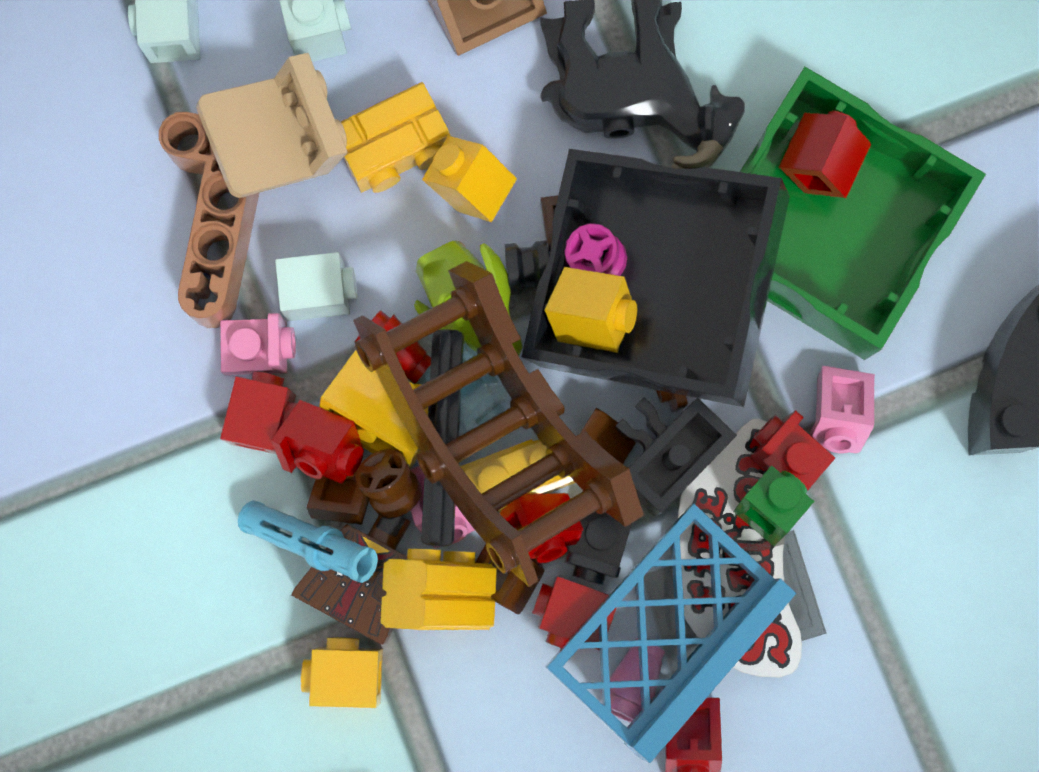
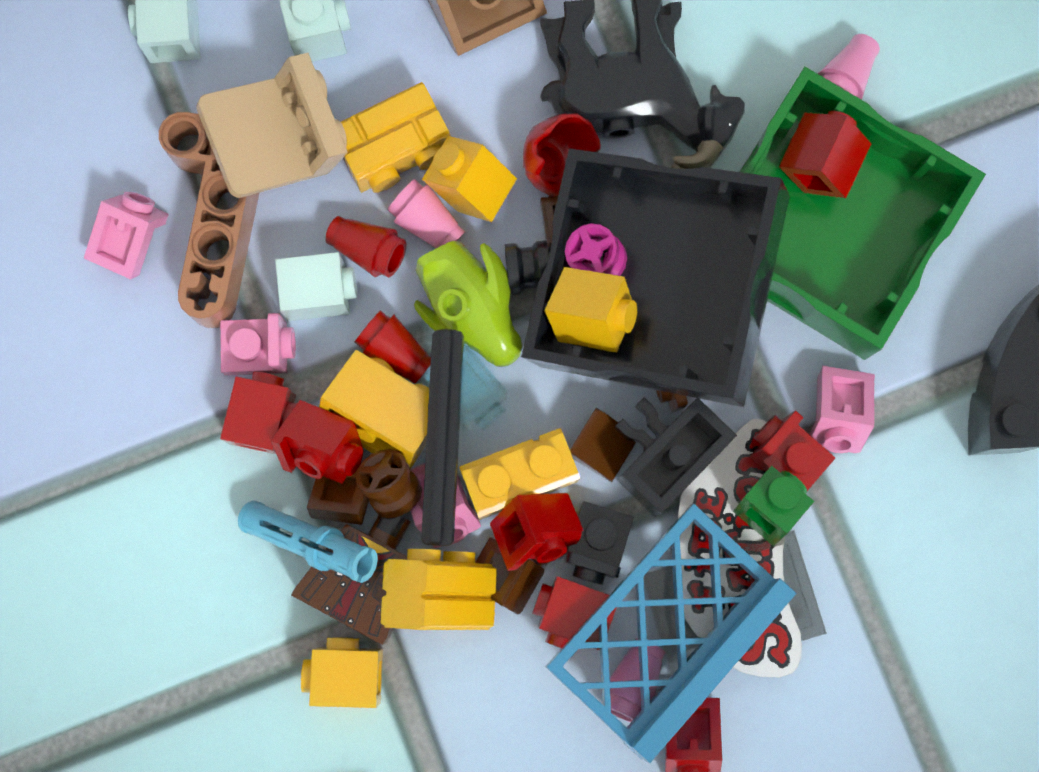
reddish brown fence [353,261,644,587] -> none
none -> bright pink bracket [84,192,169,279]
none -> red cone [325,216,407,278]
none -> bright pink cone [387,179,465,248]
none -> red hair [523,113,601,197]
none -> bright pink cone [818,34,880,100]

